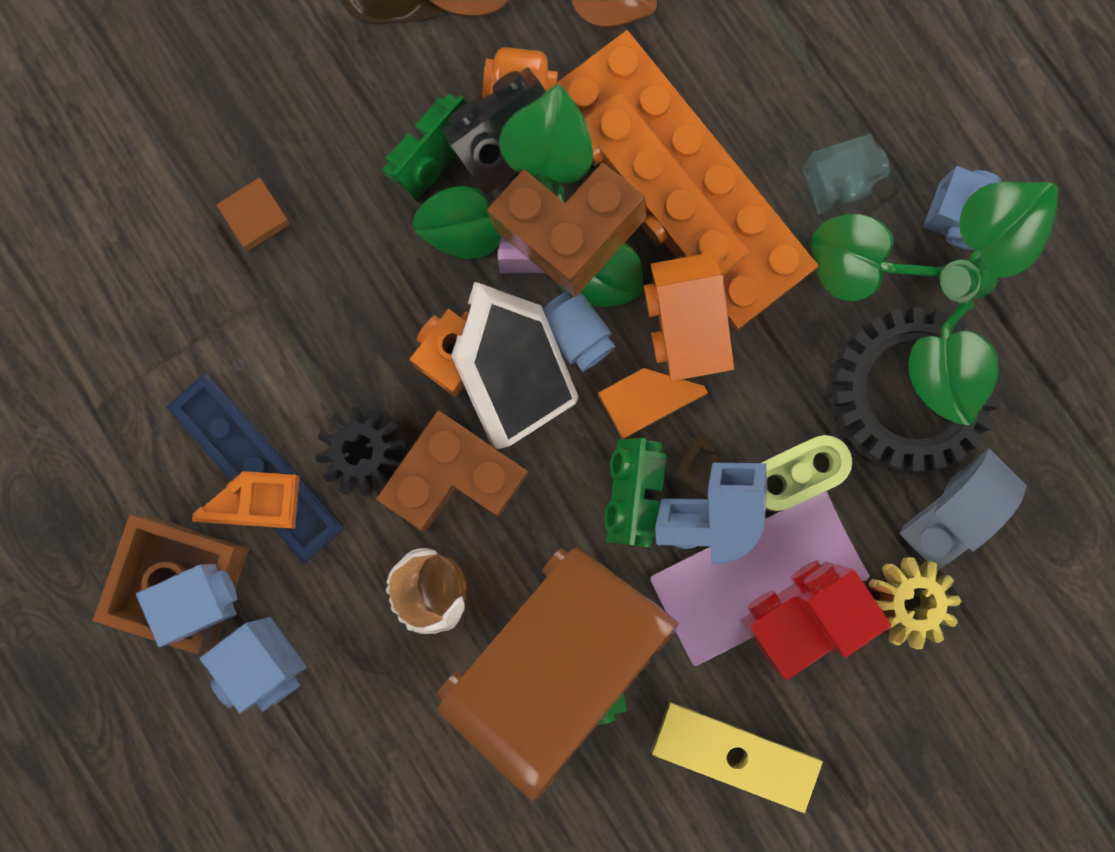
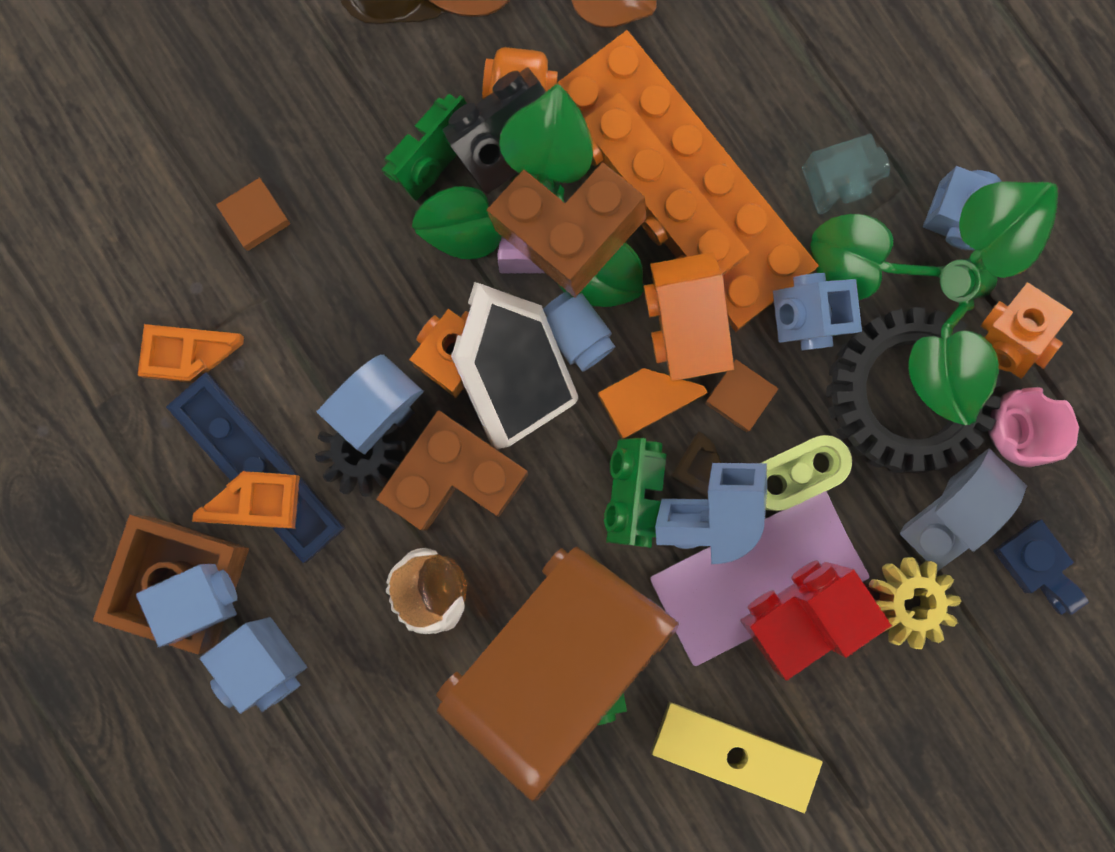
none -> orange tile [137,324,244,383]
none -> medium blue brick [316,355,424,454]
none -> dark orange tile [704,359,778,433]
none -> medium blue brick [773,273,862,350]
none -> orange brick [981,282,1073,379]
none -> bright pink hair [988,387,1079,467]
none -> dark blue plate [993,519,1089,615]

